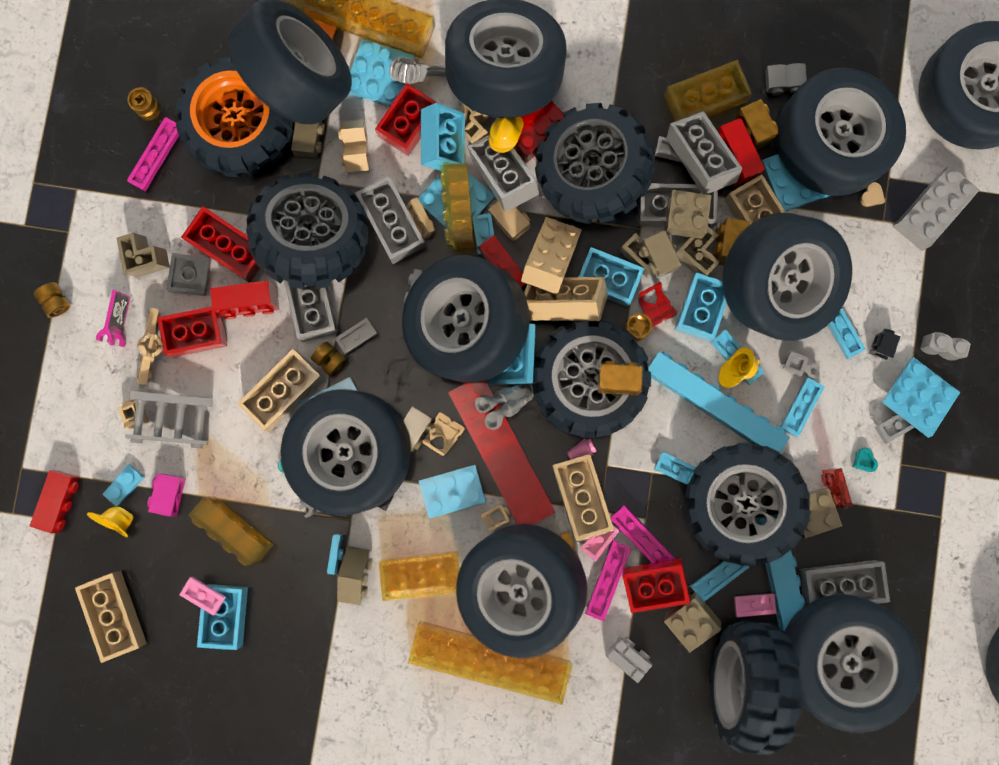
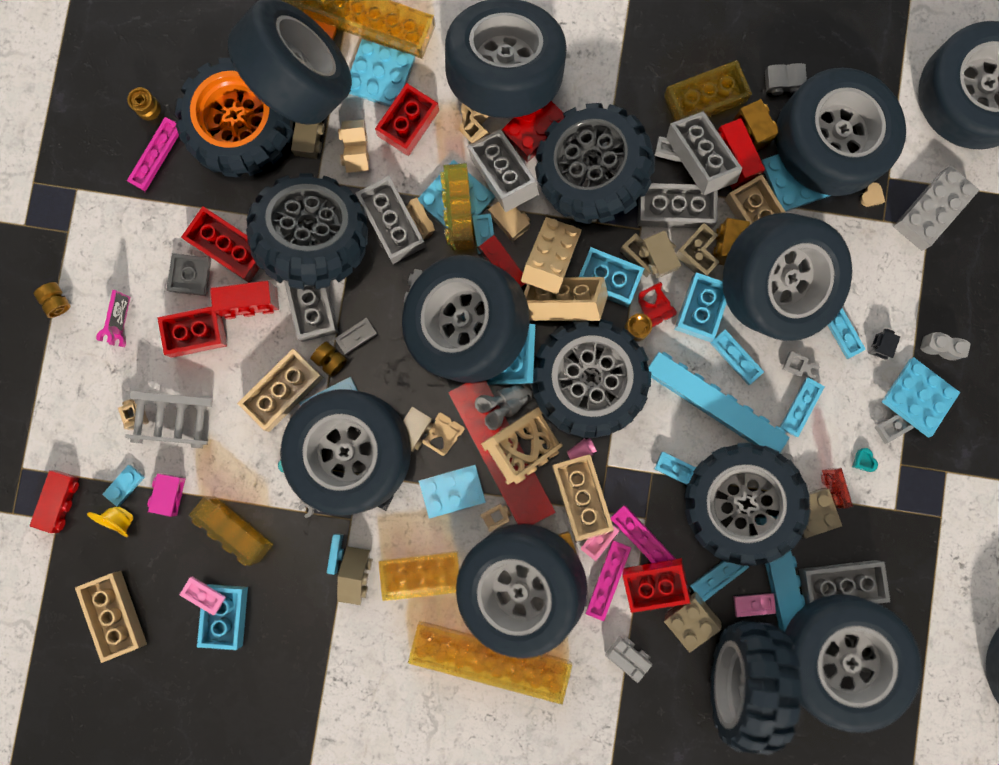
dark tan brick [117,233,170,278] -> none
tan plate [136,308,163,385] -> none
light grey gear [389,57,446,84] -> none
medium azure brick [421,103,465,174] -> none
yellow piece [489,117,524,153] -> none
pearl gold brick [598,361,643,395] -> none
dark tan brick [664,190,712,239] -> none
yellow piece [718,347,760,388] -> none
none -> tan fence [481,406,563,485]

